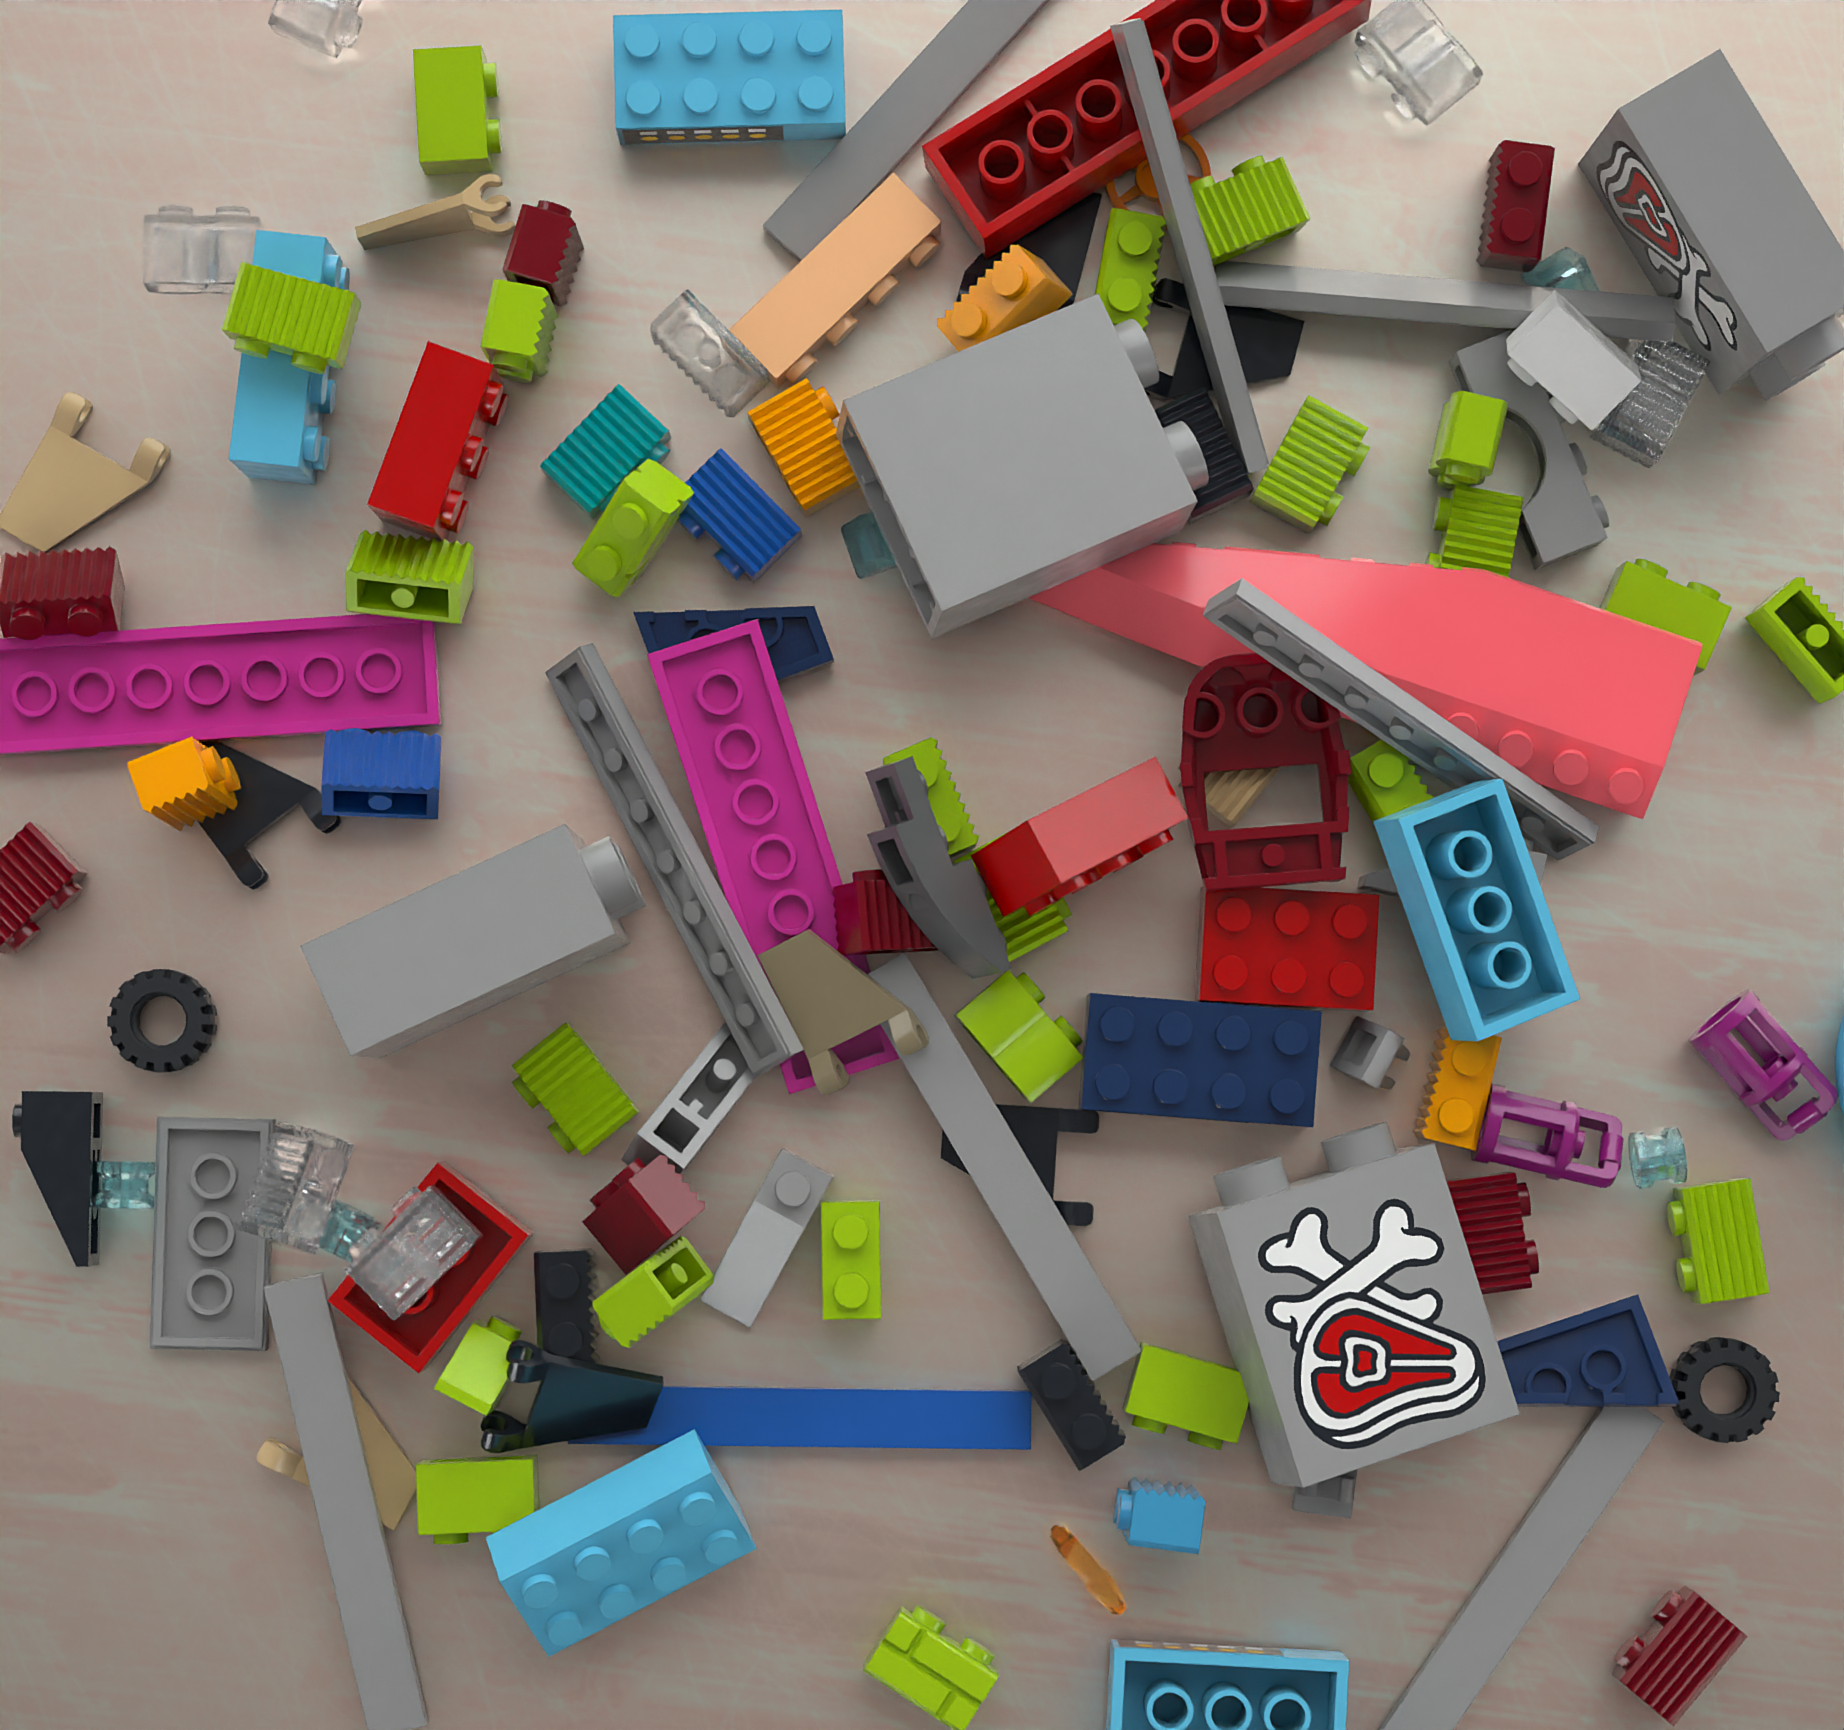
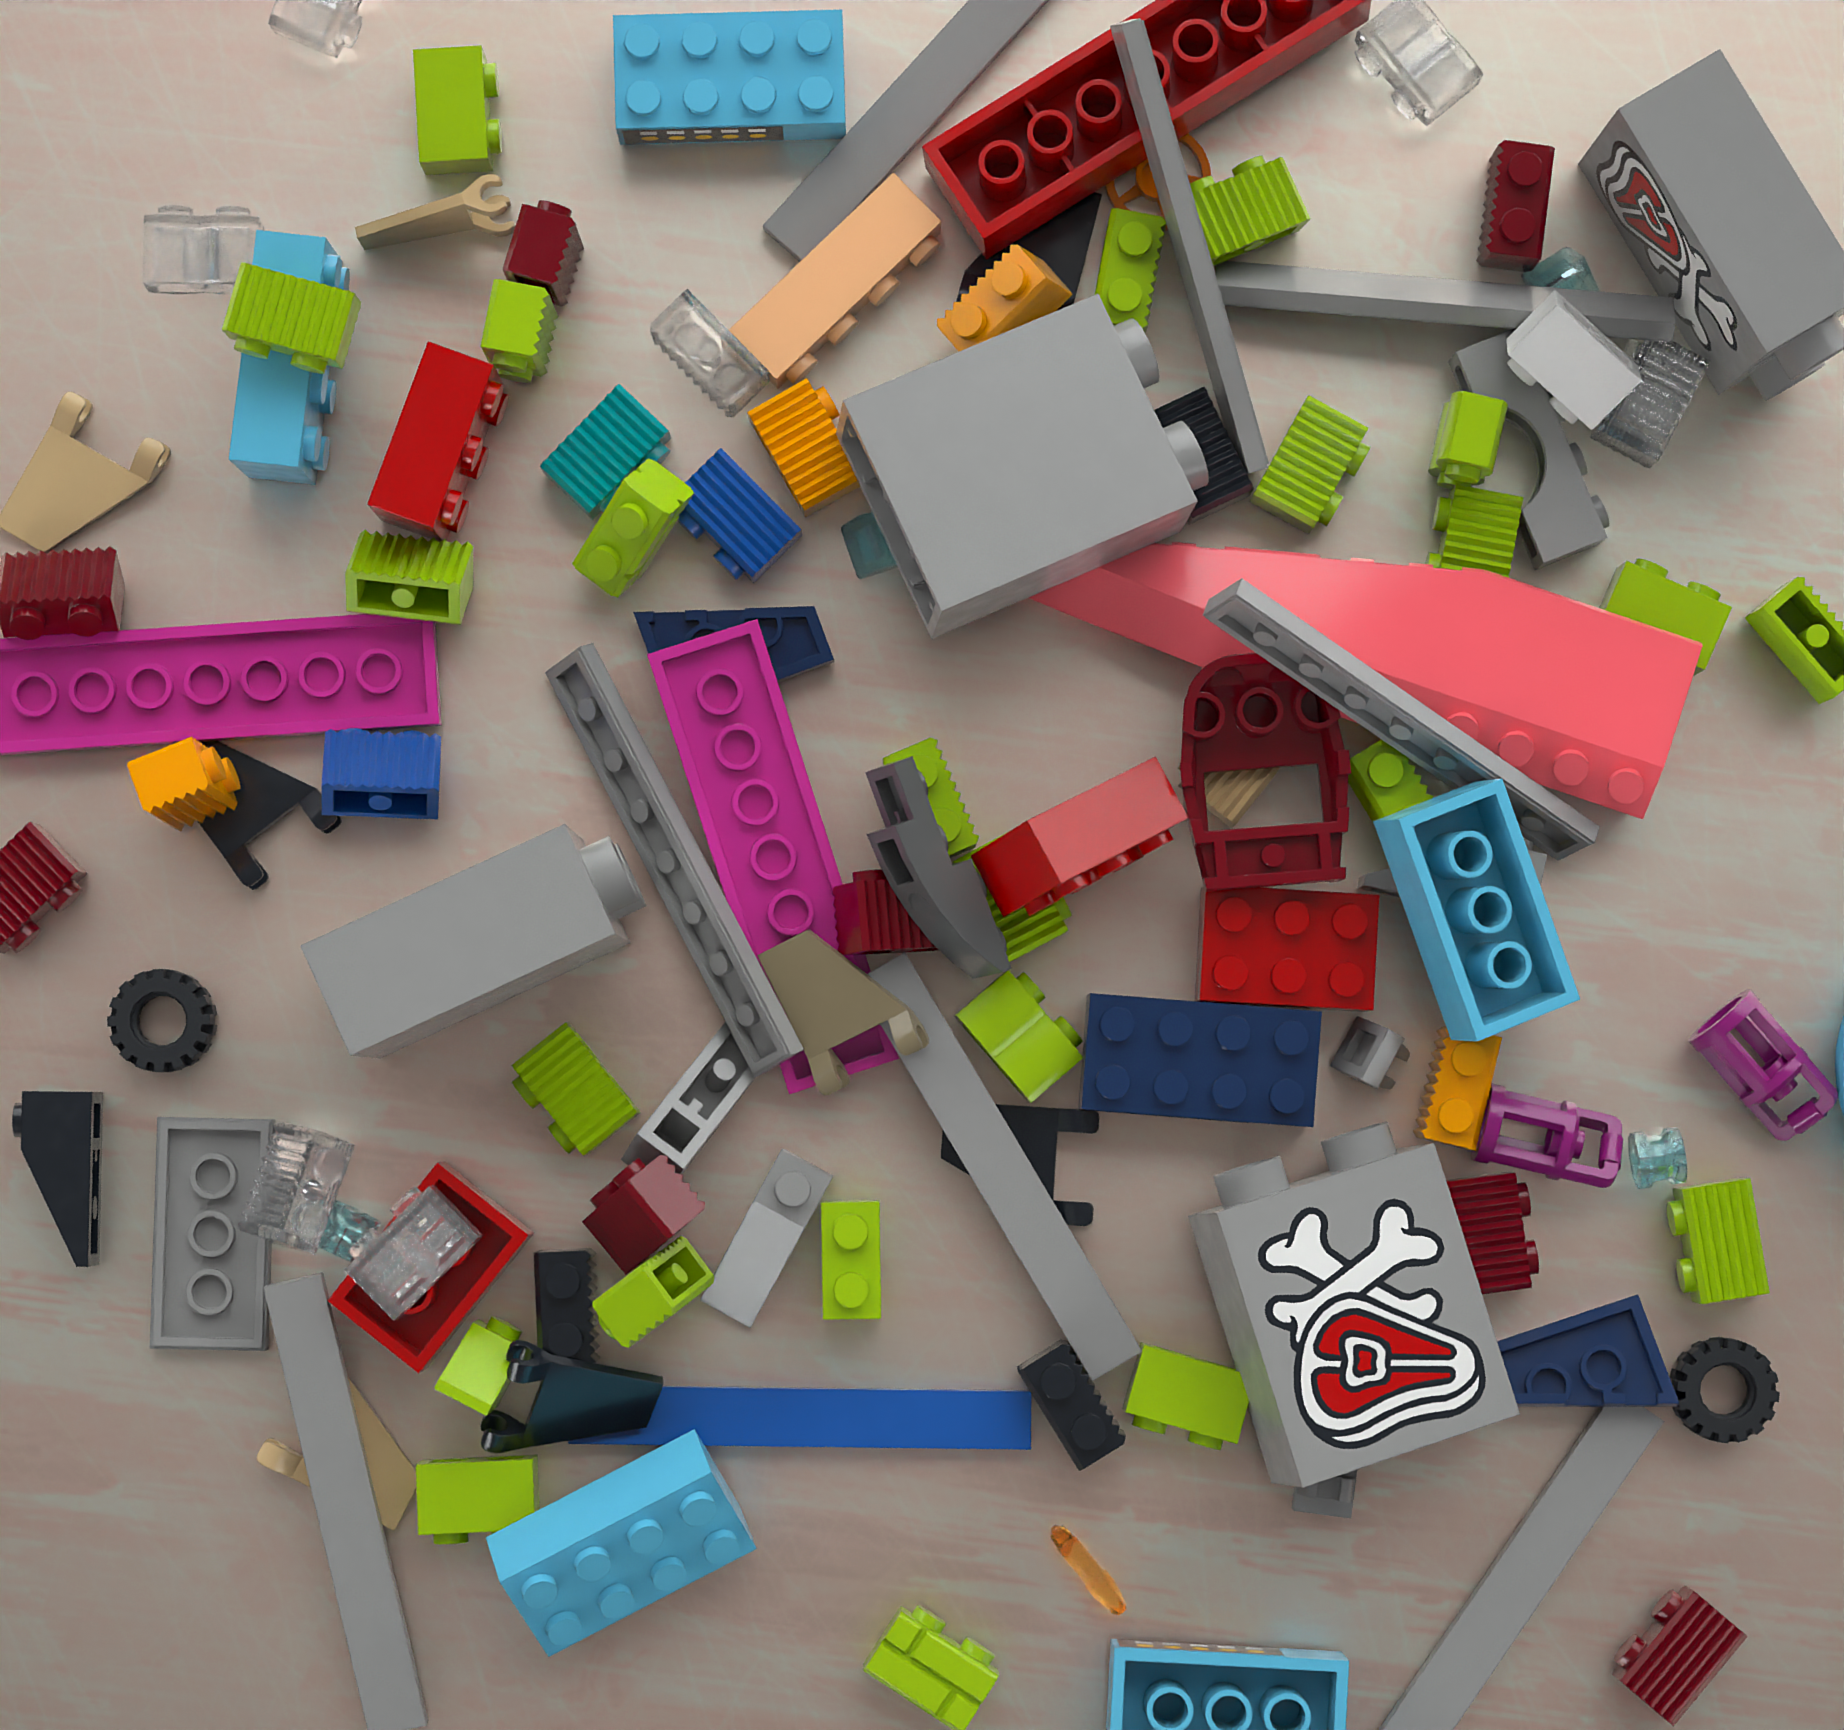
clear light blue wheel [95,1161,156,1209] -> none
dark azure brick [1113,1477,1206,1554] -> none
black flag [1144,278,1305,400] -> none

